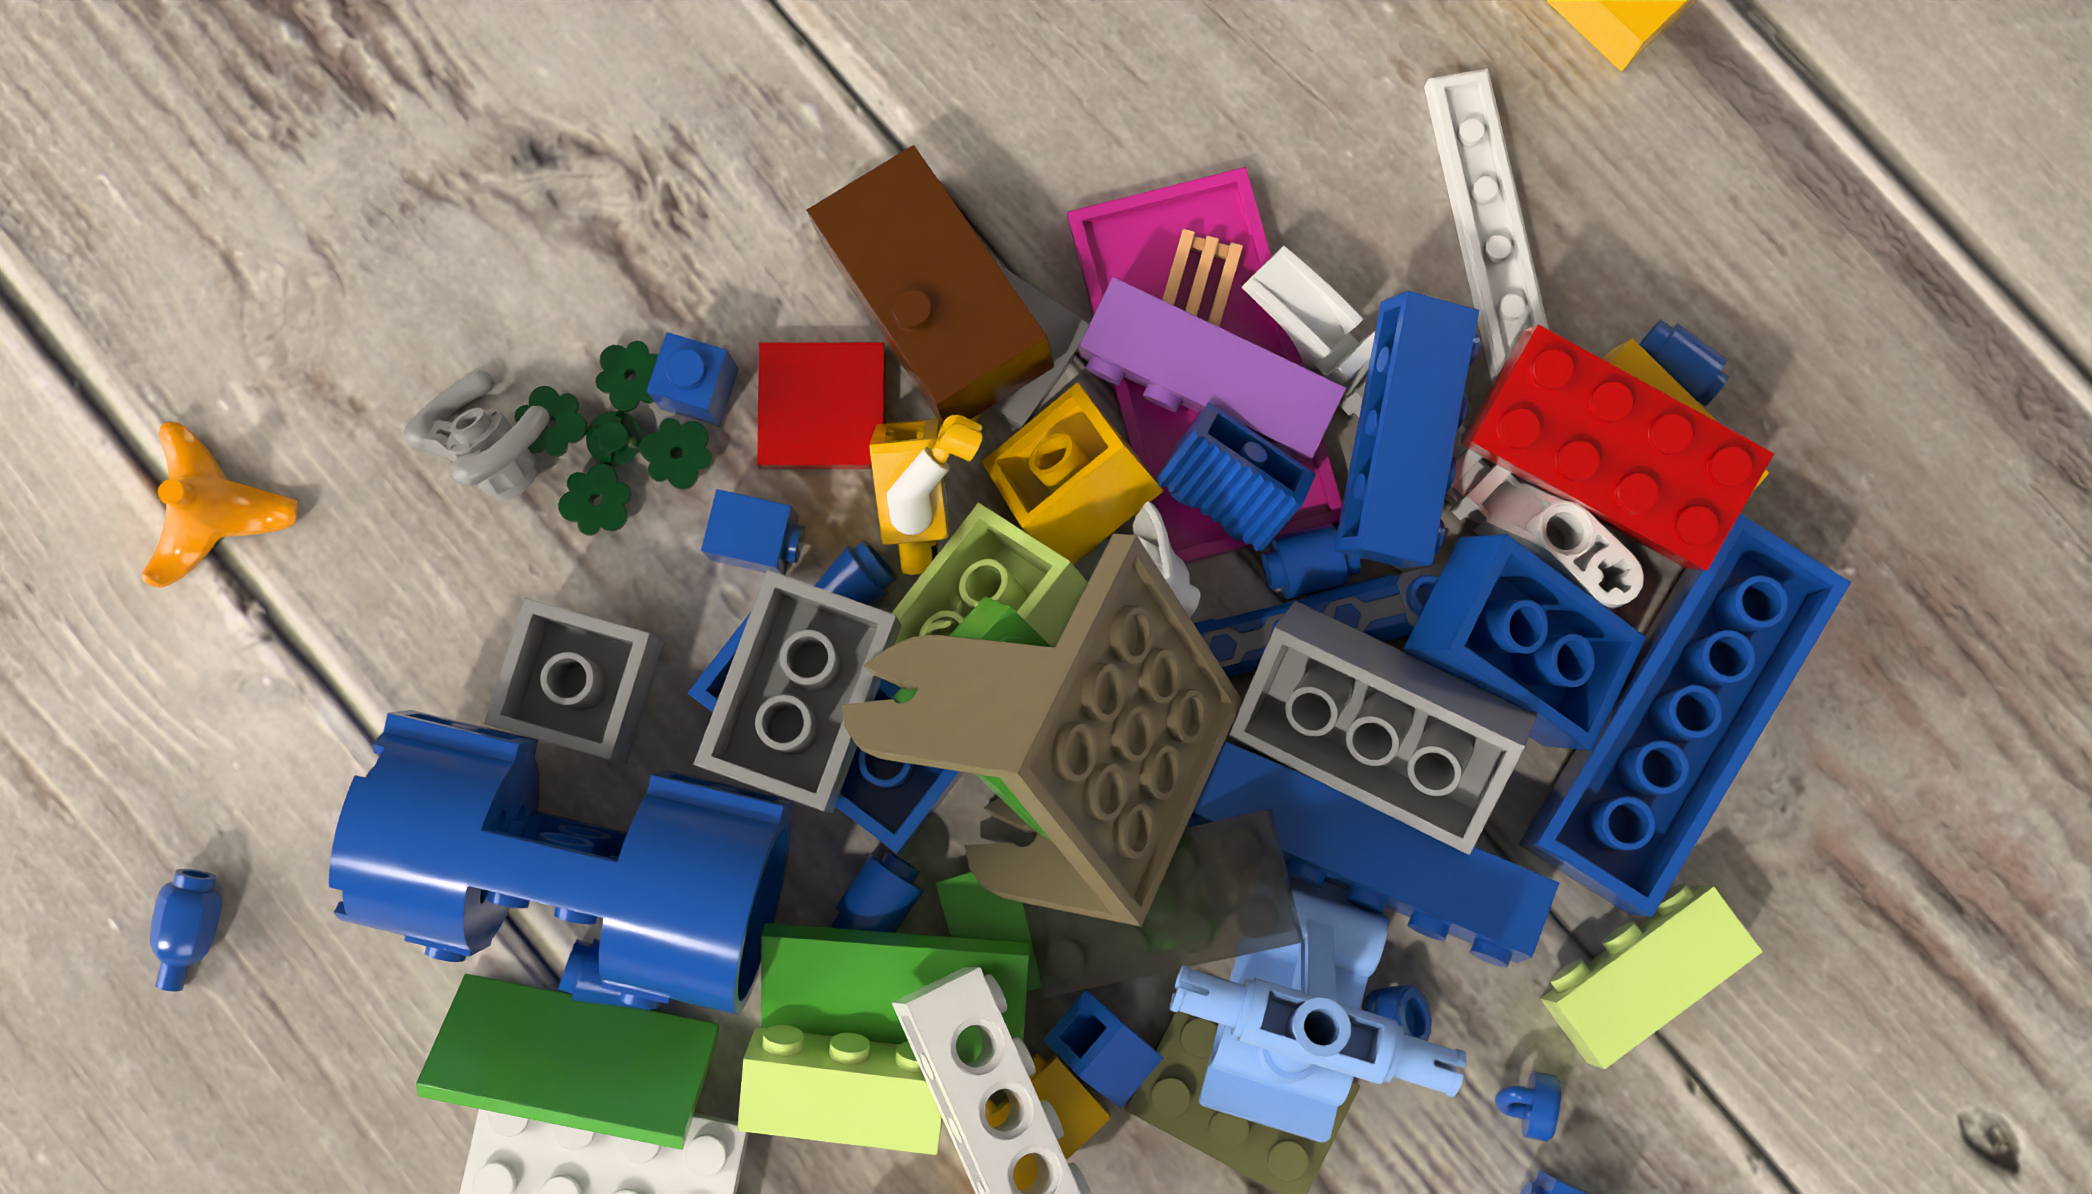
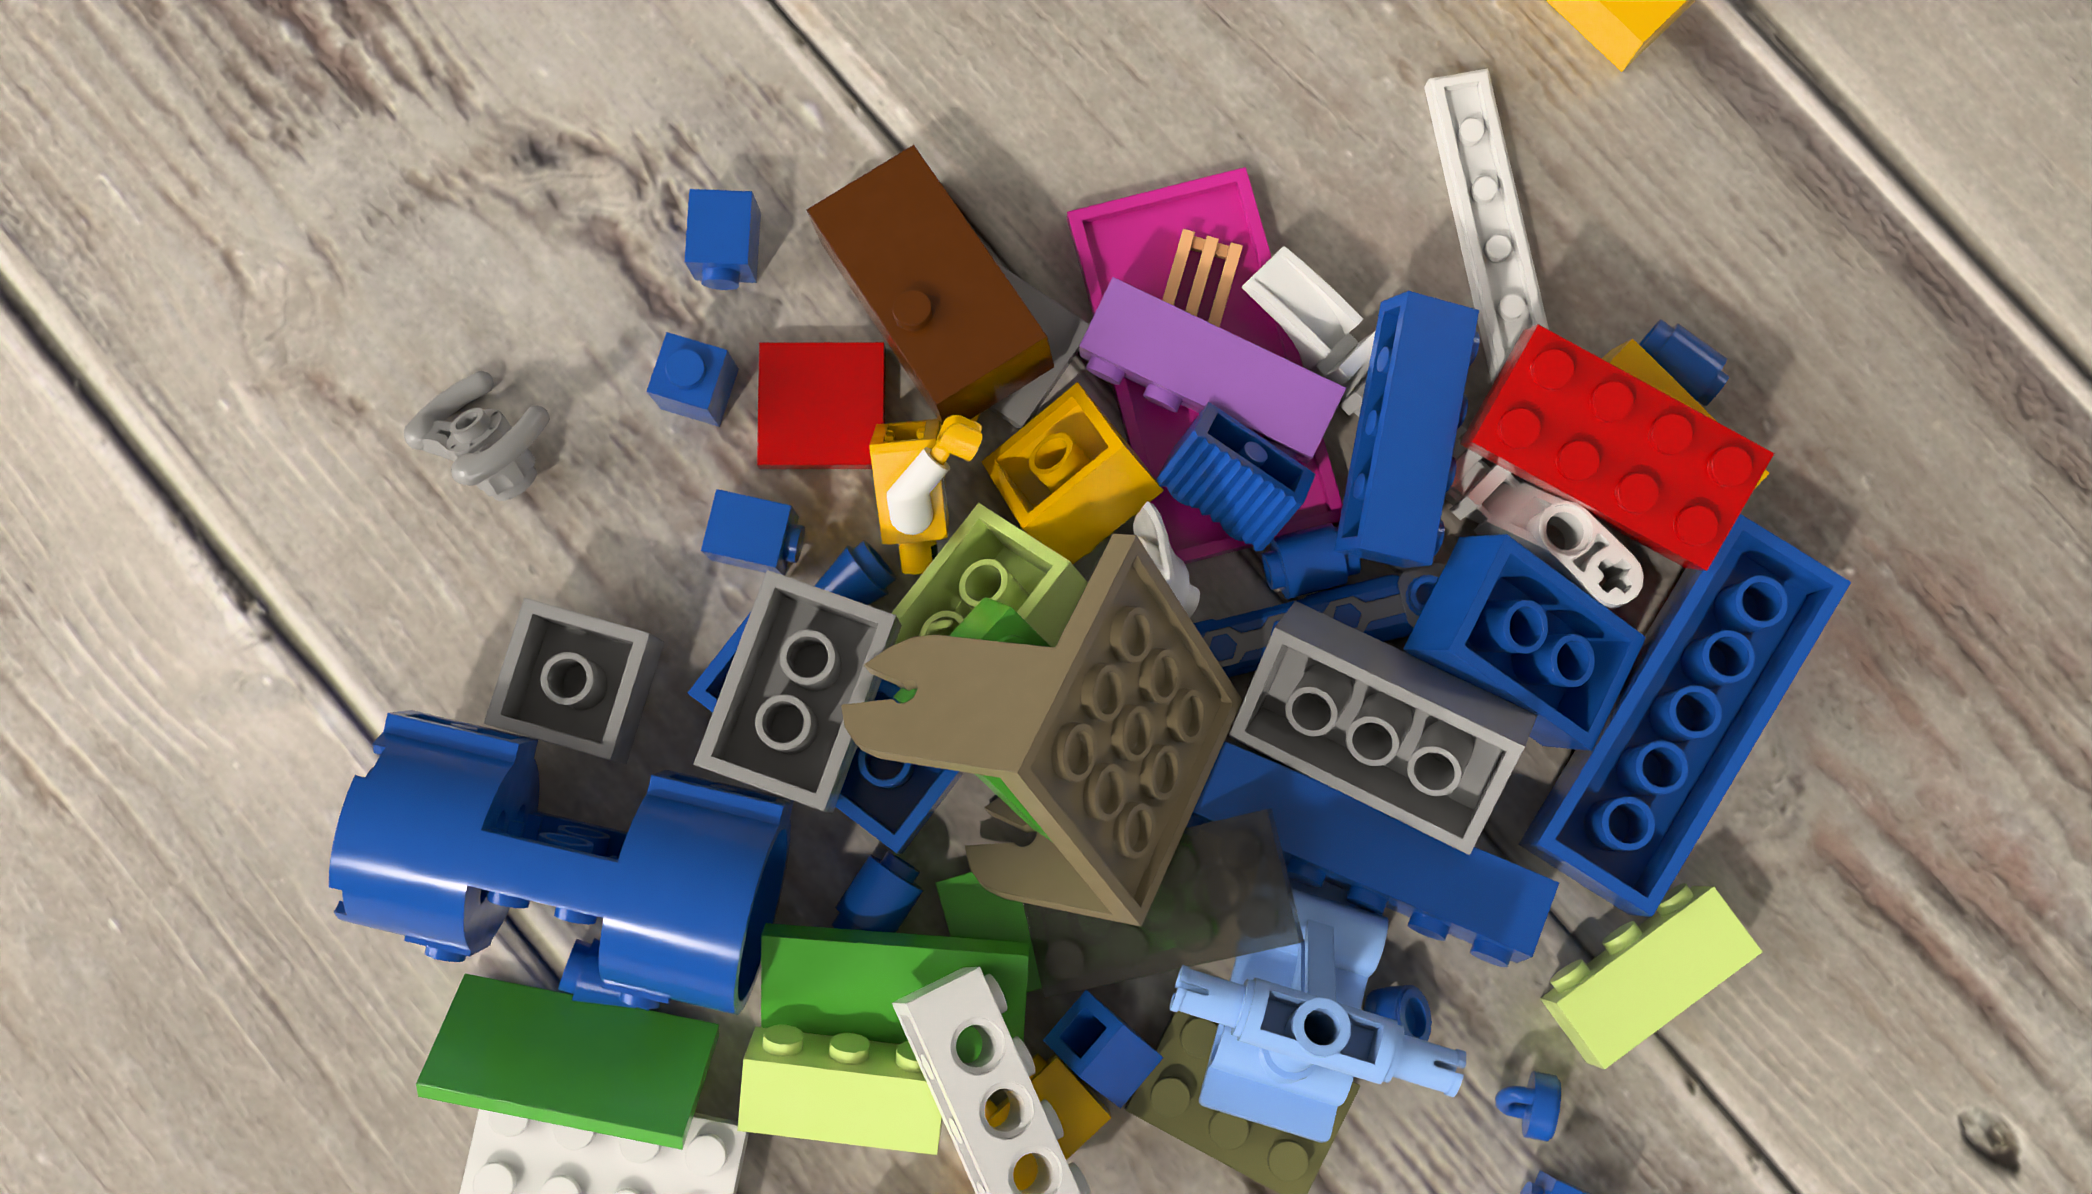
light orange piece [142,421,298,588] -> none
blue plant [150,869,222,992] -> none
dark green plant [514,341,713,536] -> none
none -> blue brick [684,189,761,290]

